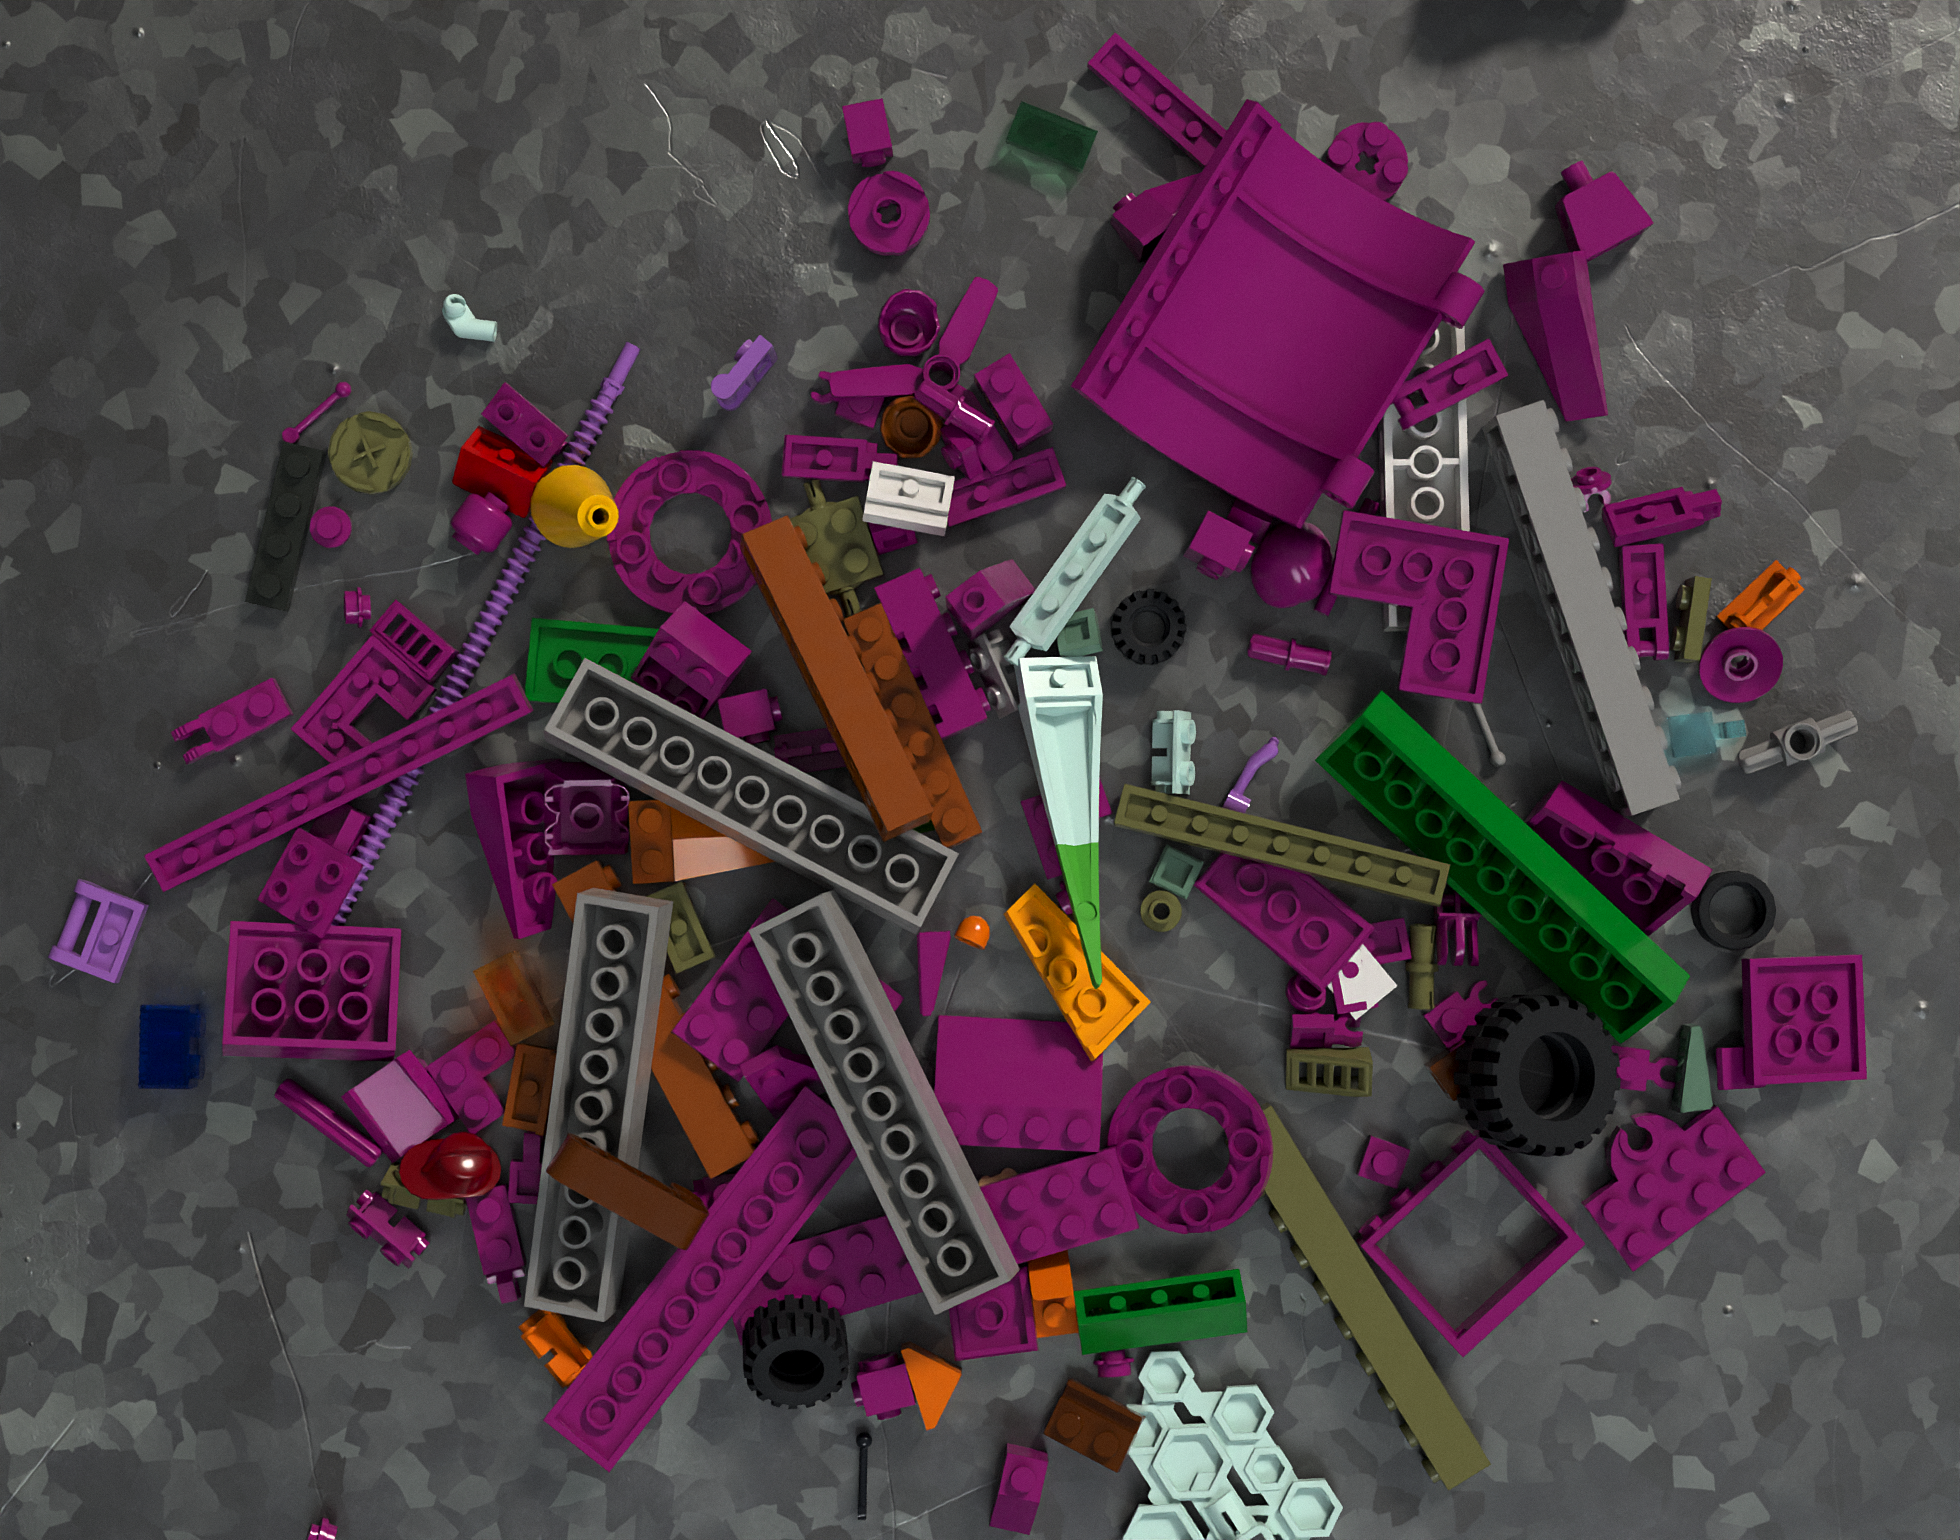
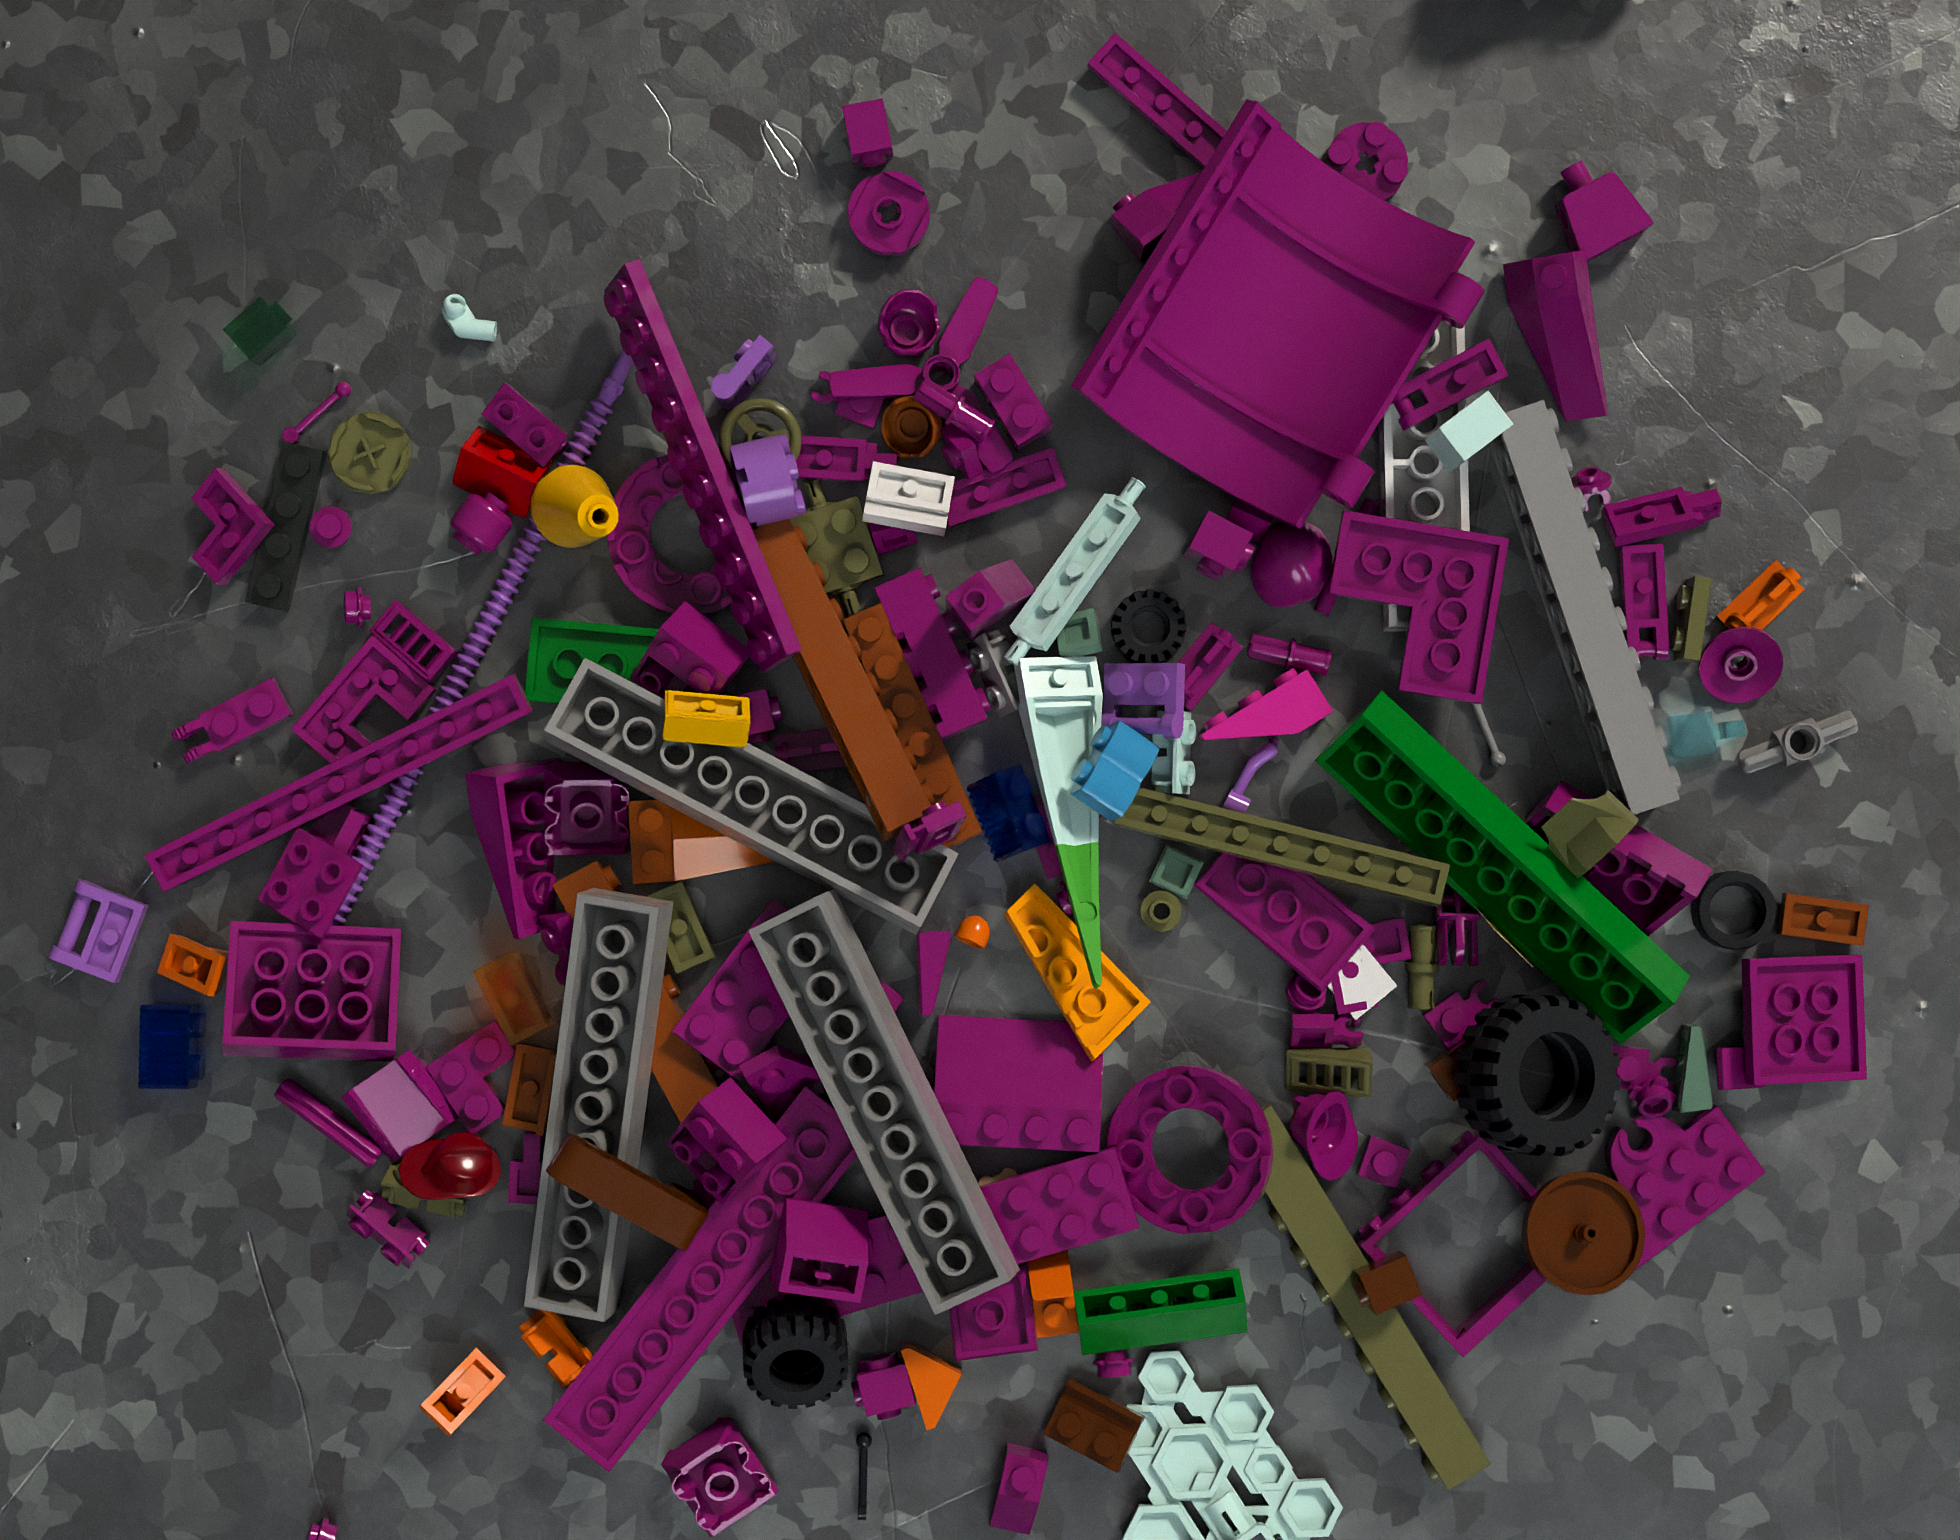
magenta hinge [466,1183,527,1304] -> none
clear green plate [1006,101,1098,173] -> none
none -> orange slope [157,933,228,997]
none -> magenta plate [191,468,275,586]
none -> clear green brick [223,297,297,367]
none -> orange slope [419,1348,506,1436]
none -> magenta plate [539,909,573,986]
none -> magenta plate [604,259,802,672]
none -> magenta slope [661,1417,779,1537]
none -> yellow slope [662,690,751,747]
none -> magenta slope [666,1077,787,1205]
none -> olive piece [719,398,802,470]
none -> medium lavender brick [729,434,806,527]
none -> magenta slope [769,1198,869,1303]
none -> magenta plate [893,801,967,863]
none -> clear blue brick [966,764,1051,863]
none -> dark azure brick [1070,720,1160,821]
none -> medium lavender plate [1101,663,1185,738]
none -> magenta hinge [1178,622,1243,711]
none -> dark pink slope [1198,668,1334,741]
none -> magenta piece [1290,1091,1358,1181]
none -> reddish brown brick [1352,1251,1423,1315]
none -> light aqua slope [1425,391,1513,473]
none -> sticker [1475,906,1534,968]
none -> reddish brown piece [1522,1172,1645,1295]
none -> olive slope [1541,790,1639,878]
none -> magenta plate [1628,1077,1676,1117]
none -> dark orange plate [1777,893,1869,946]

